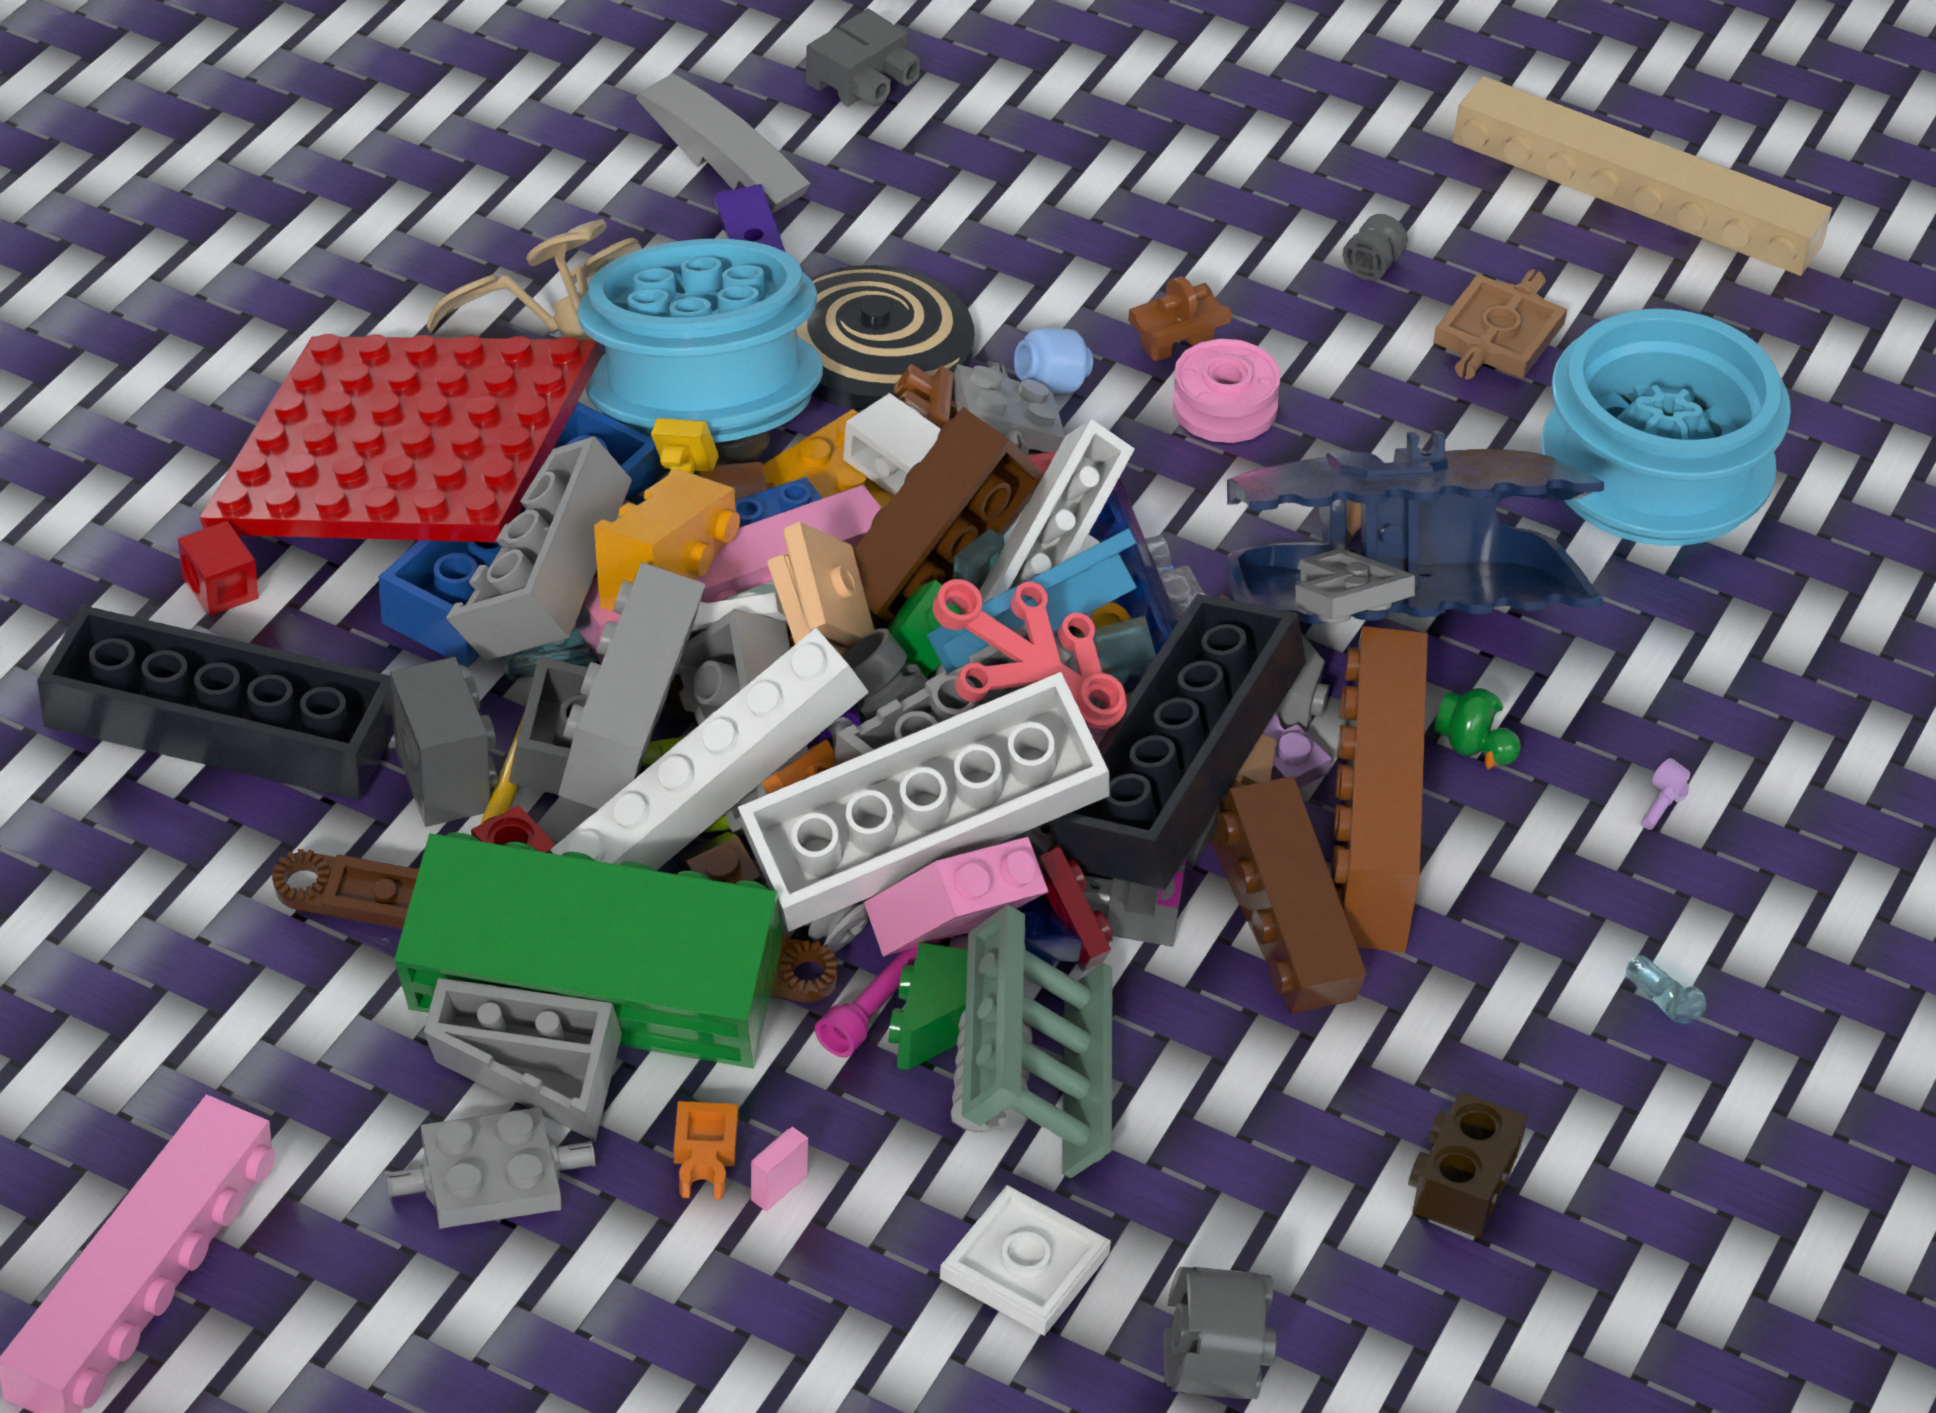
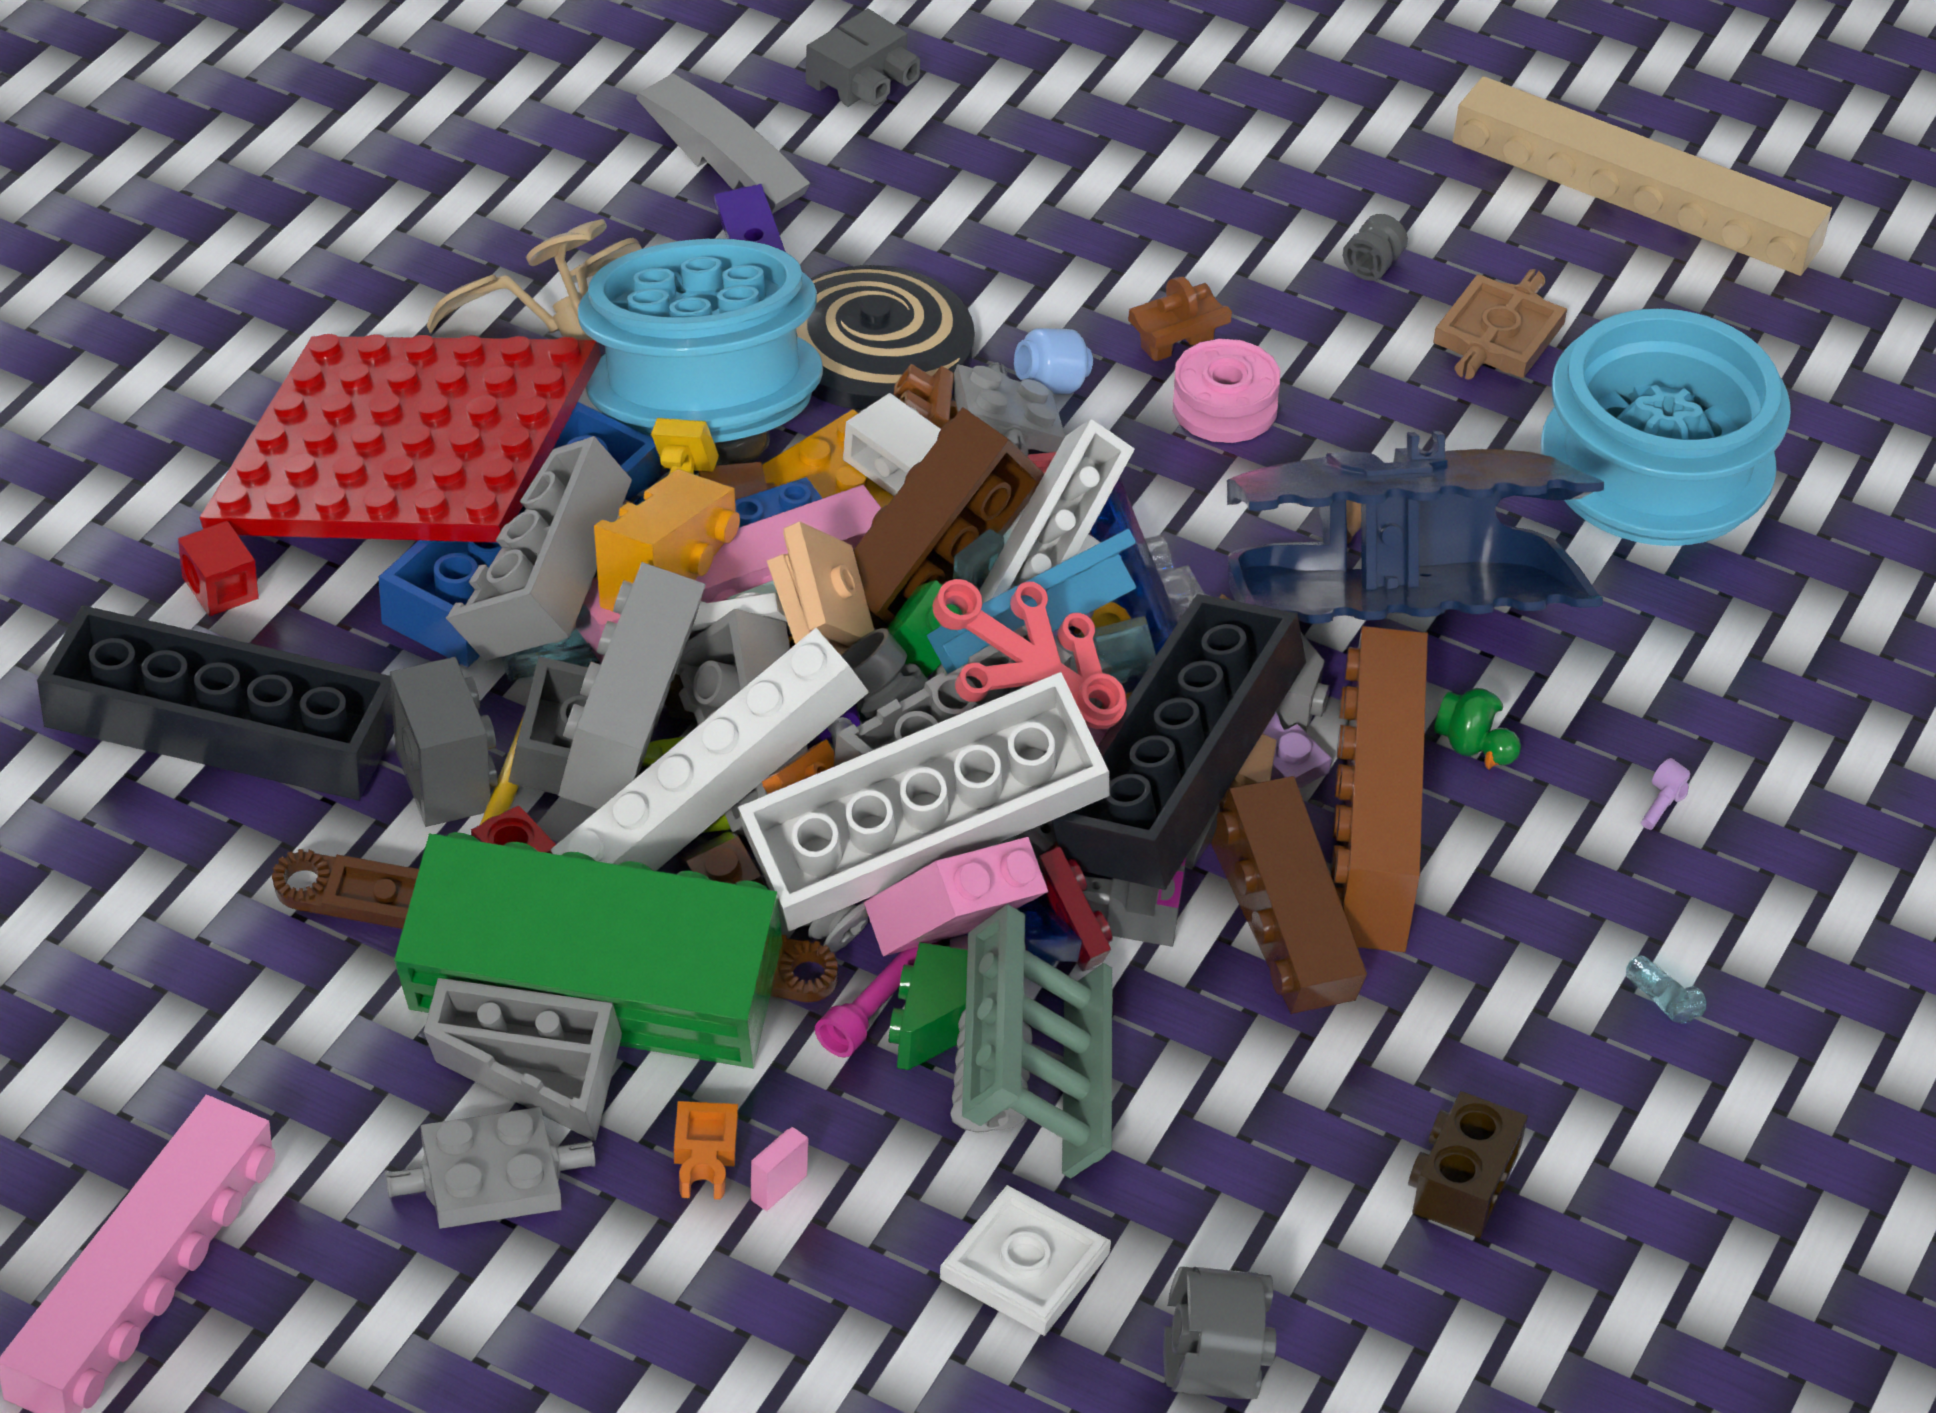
light grey plate [1295,549,1415,623] -> none

